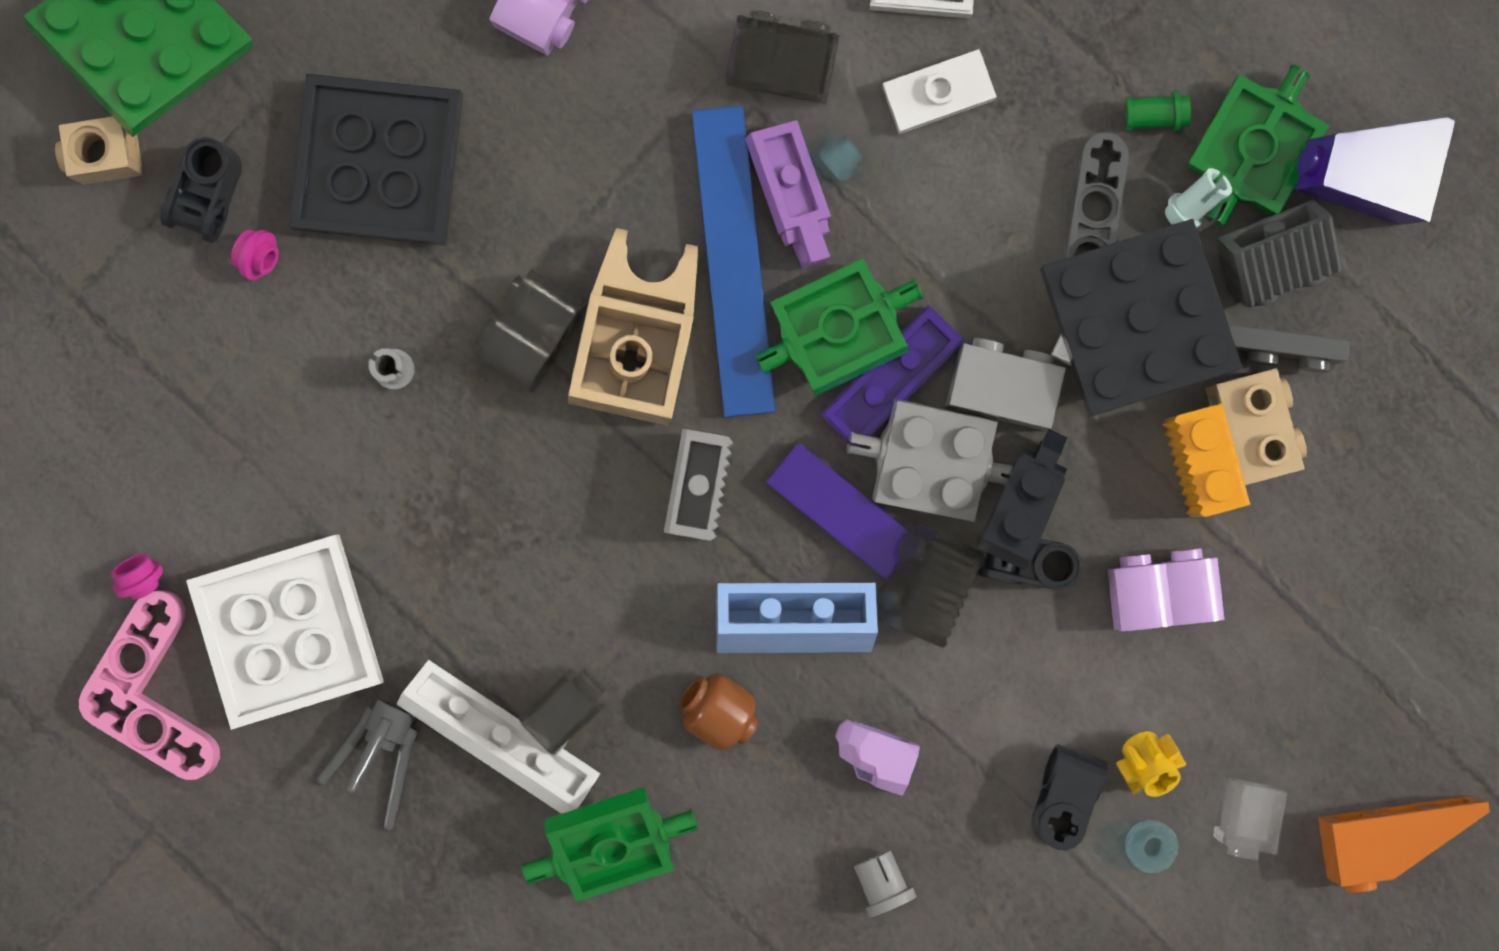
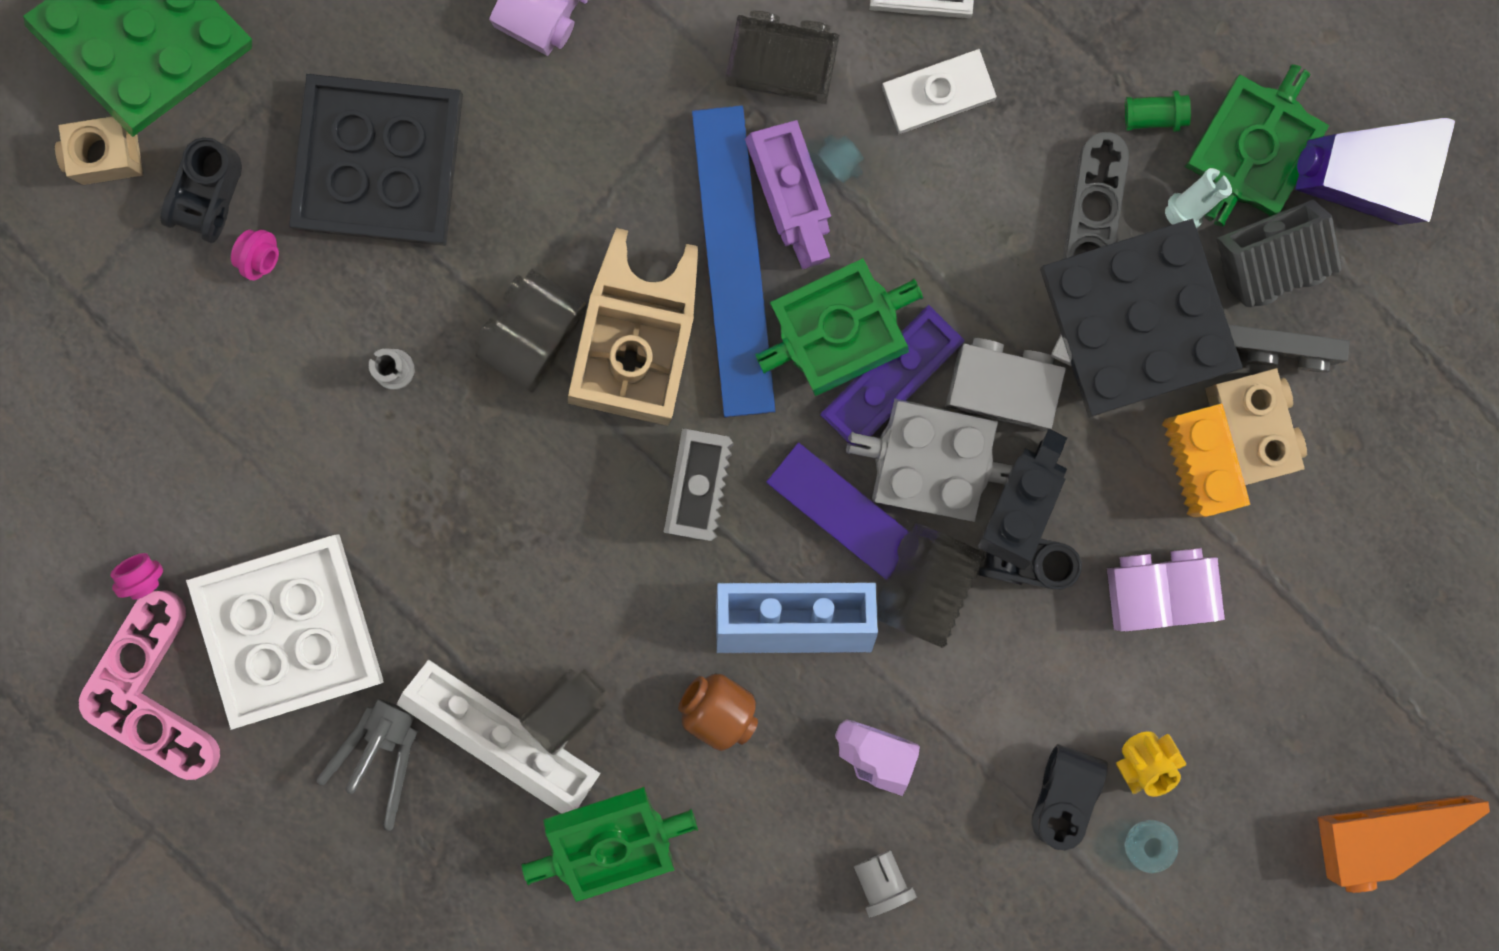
clear brick [1213,777,1288,860] -> none

